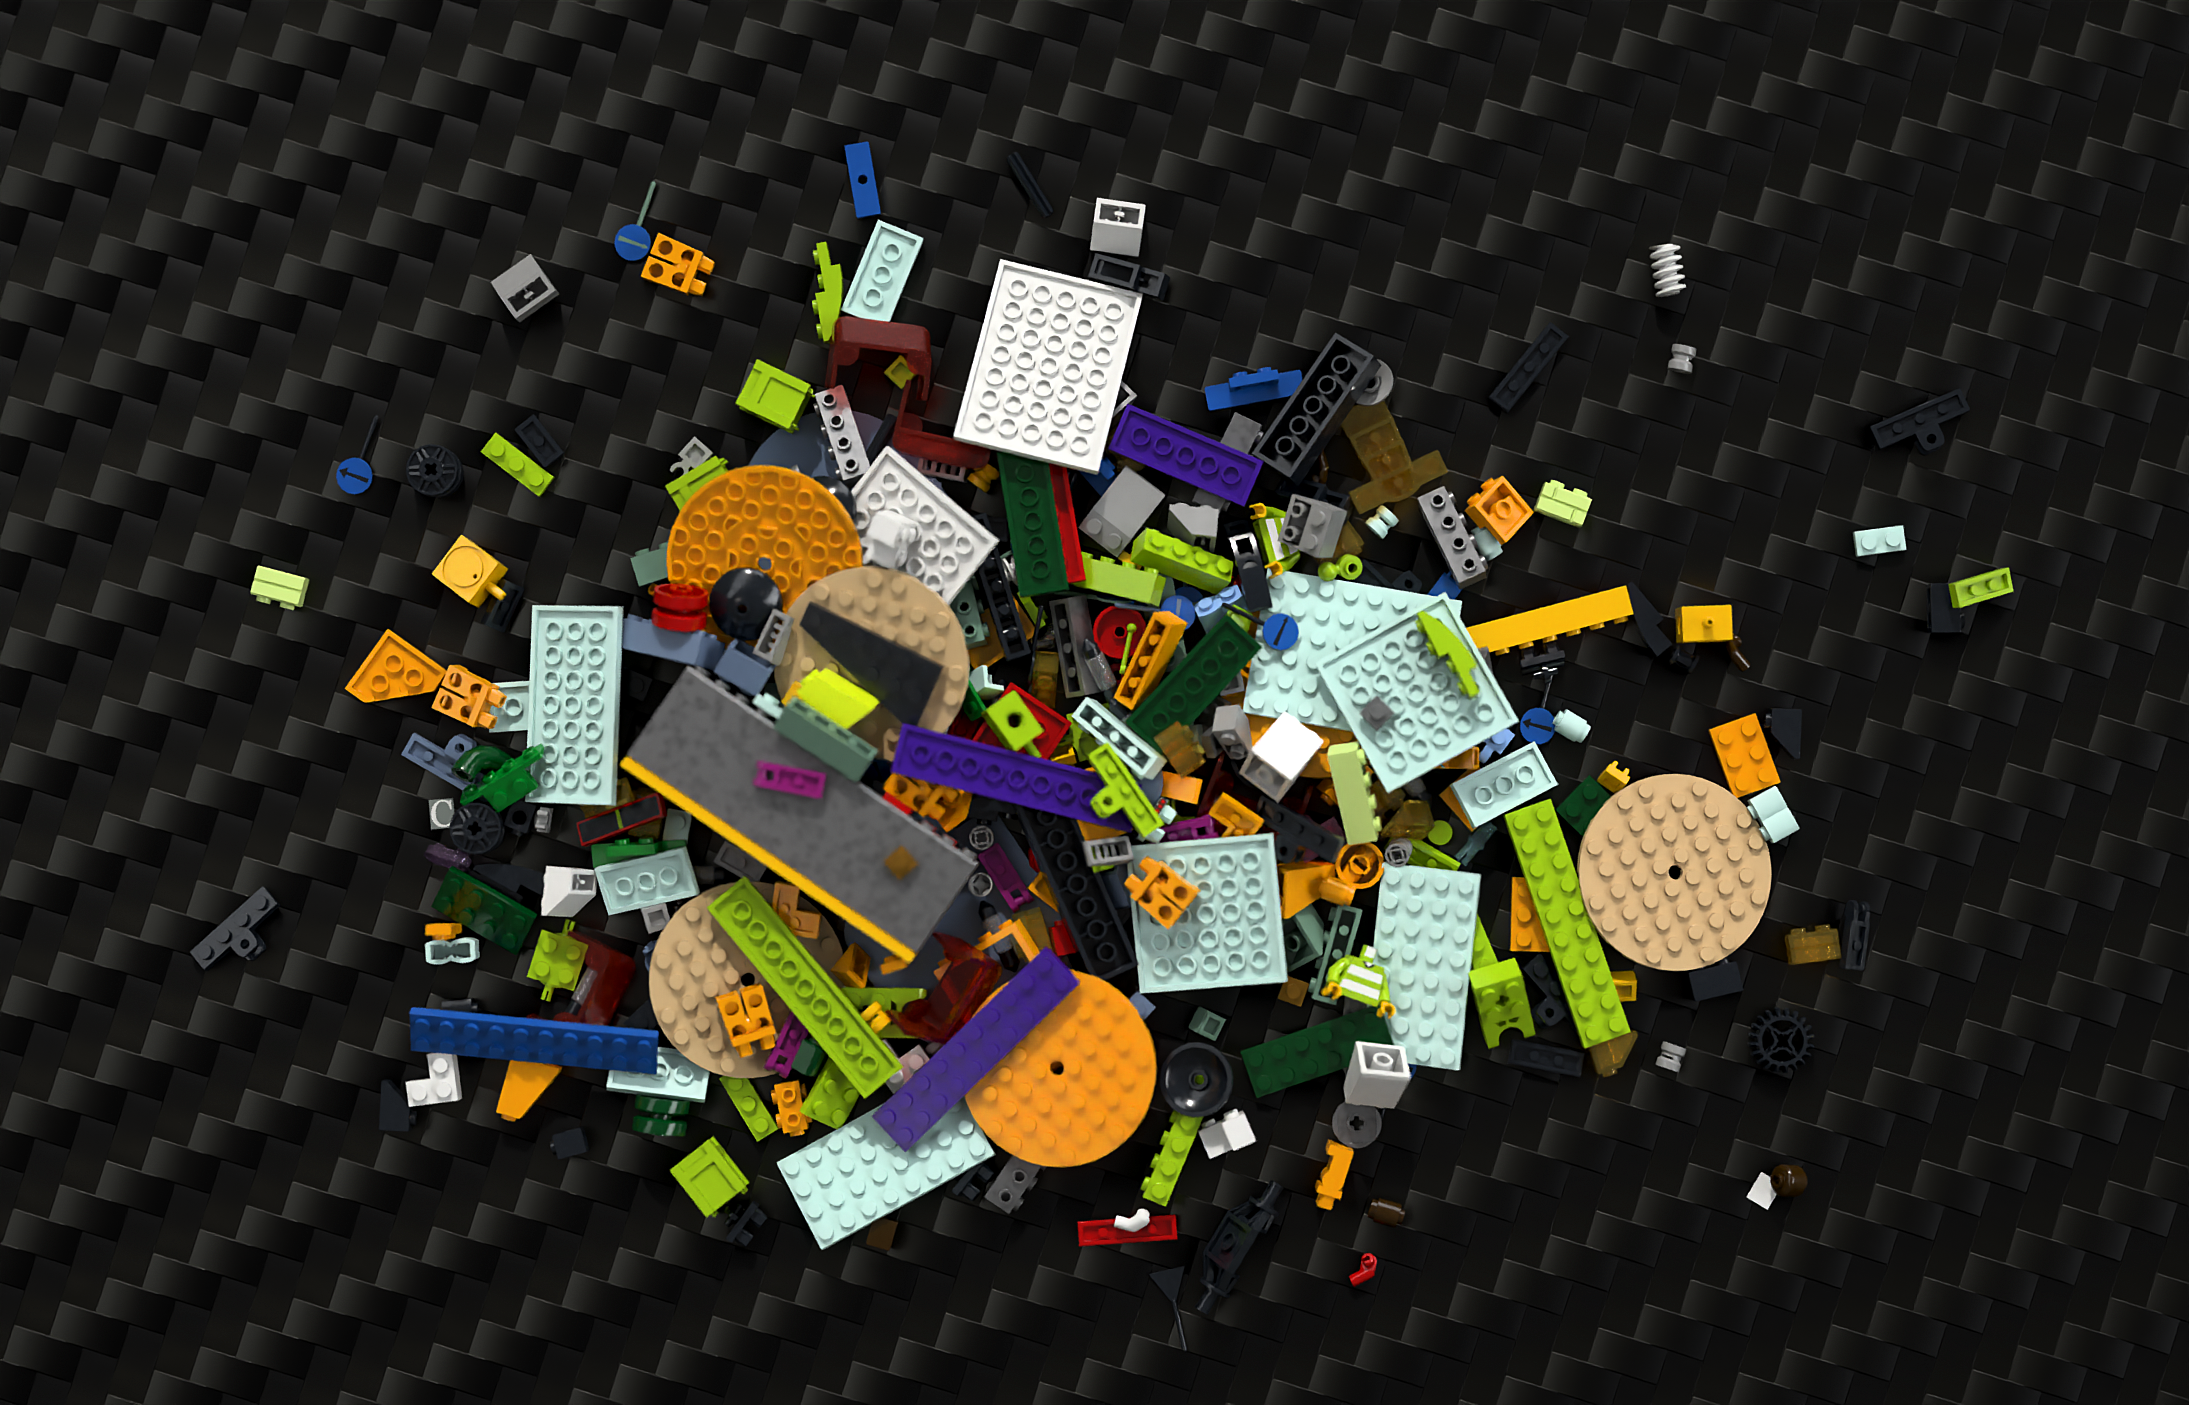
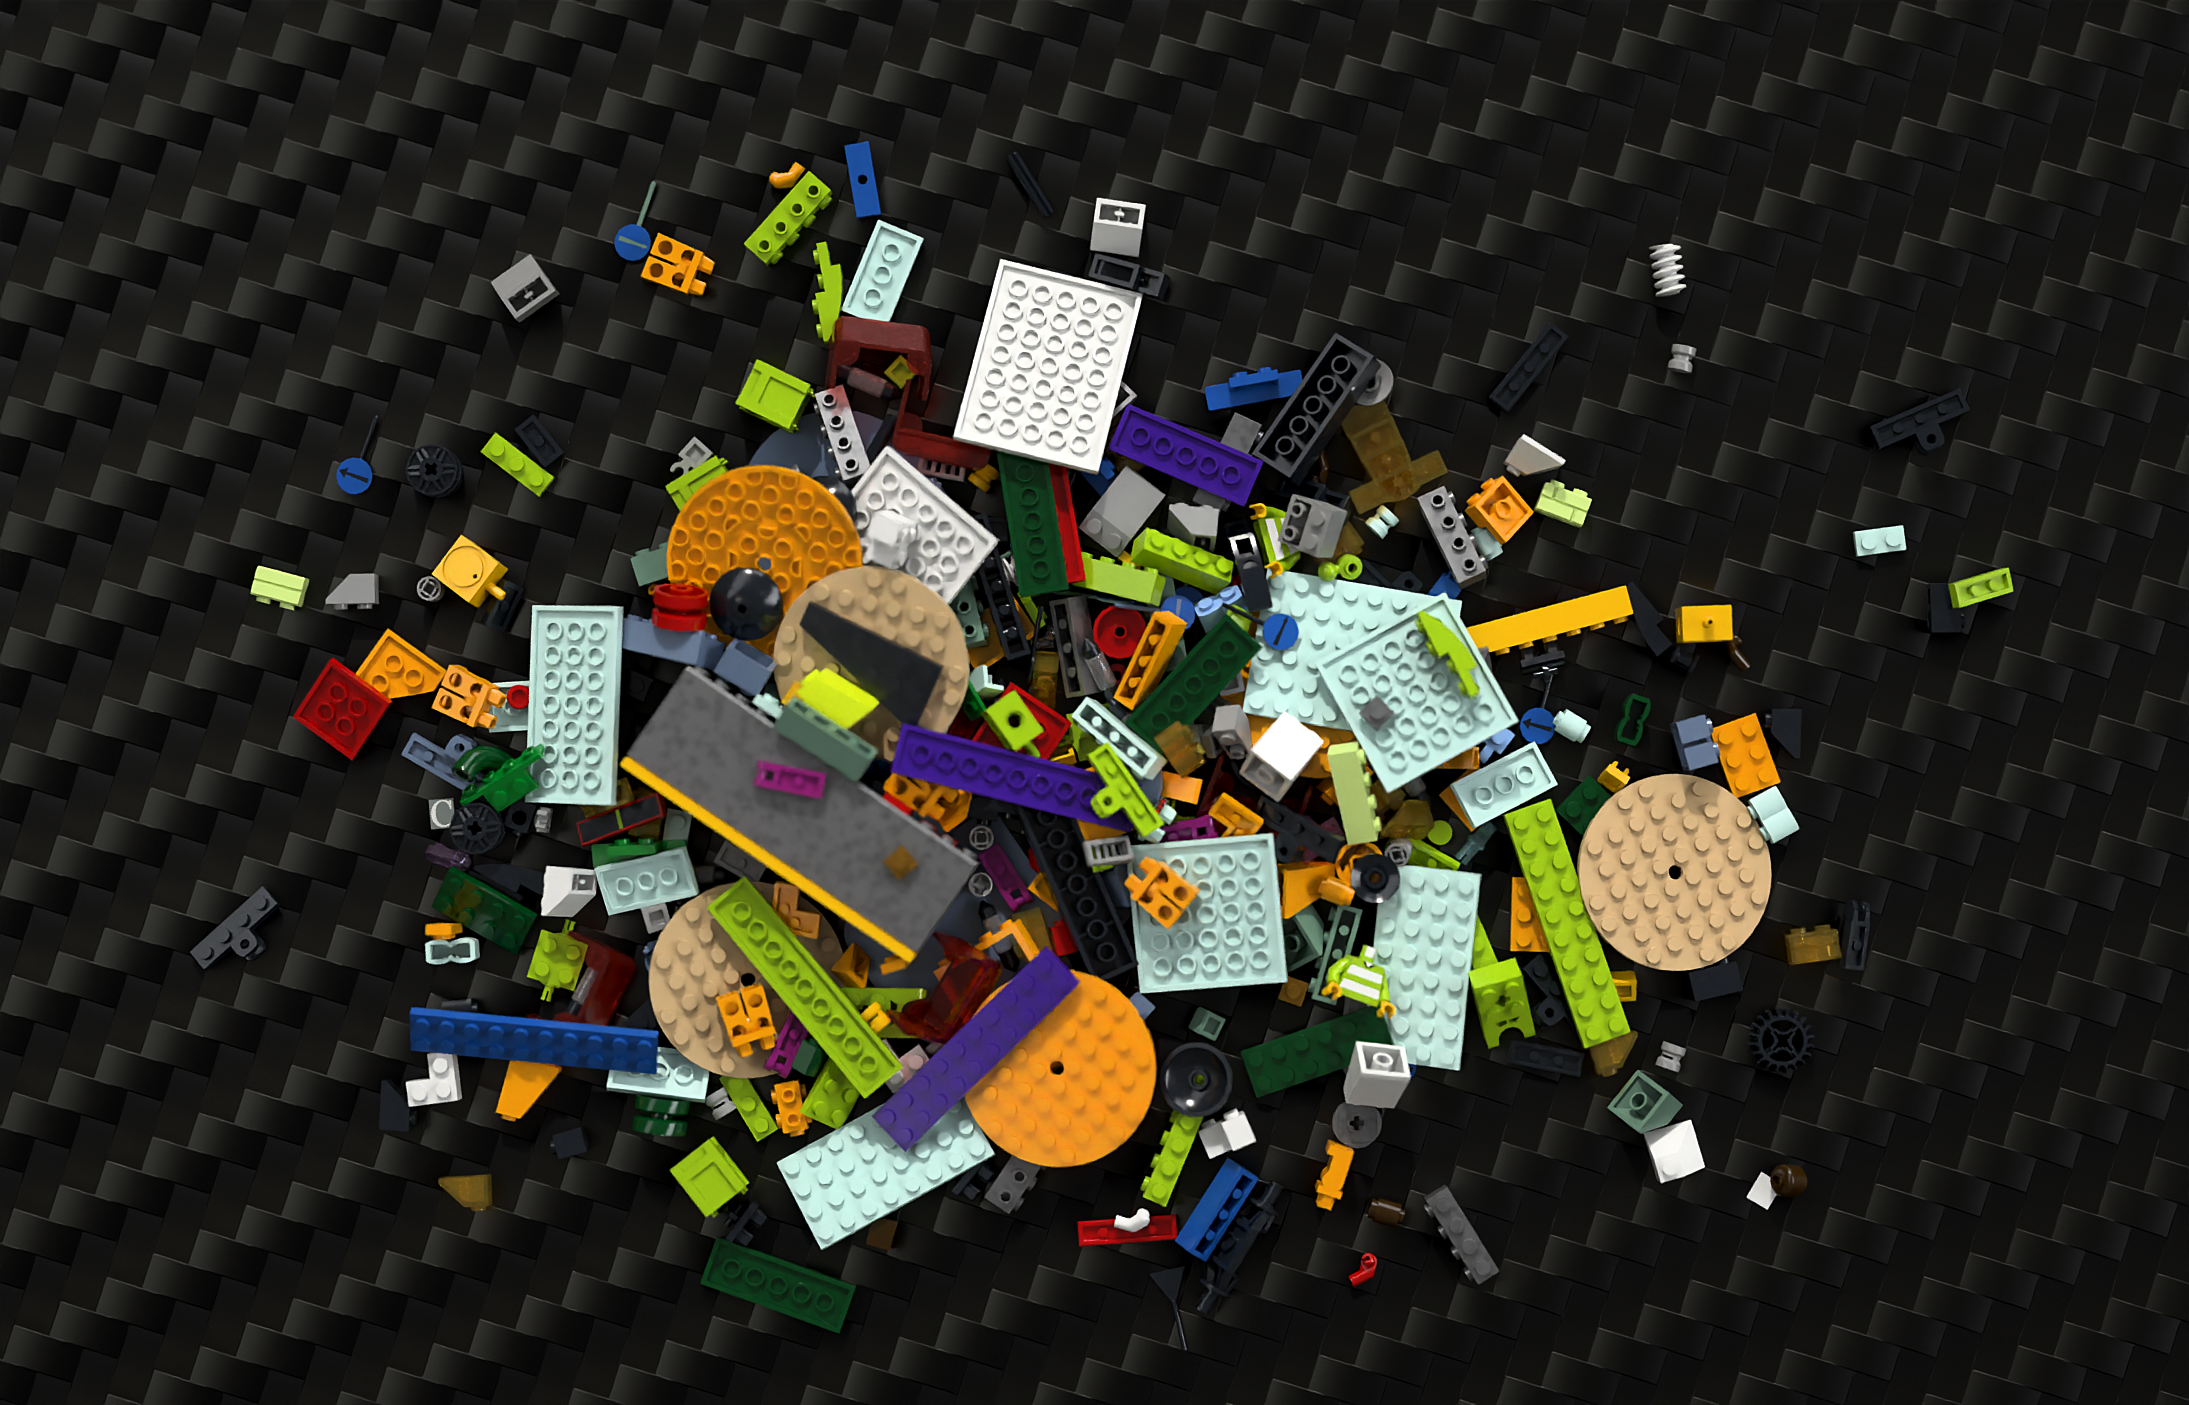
light grey slope [753,609,794,666] -> none
lime hinge [1119,623,1137,674] -> none
none -> red plate [293,658,392,760]
none -> light grey slope [326,574,379,610]
none -> light grey wheel [417,576,445,602]
none -> clear yellow slope [438,1174,493,1211]
none -> red tile [507,685,529,709]
none -> dark green plate [700,1236,856,1333]
none -> light grey wheel [705,1087,737,1120]
none -> lime brick [744,171,832,266]
none -> light orange arm [769,162,805,189]
none -> clear piece [829,362,902,401]
none -> blue brick [1175,1158,1259,1262]
none -> black dish [1351,853,1400,903]
none -> flat silver brick [1424,1185,1499,1285]
none -> white slope [1504,434,1566,477]
none -> sand green slope [1607,1069,1683,1134]
none -> dark green brick [1614,694,1651,746]
none -> white slope [1643,1120,1705,1183]
none -> sand blue piece [1670,715,1720,771]

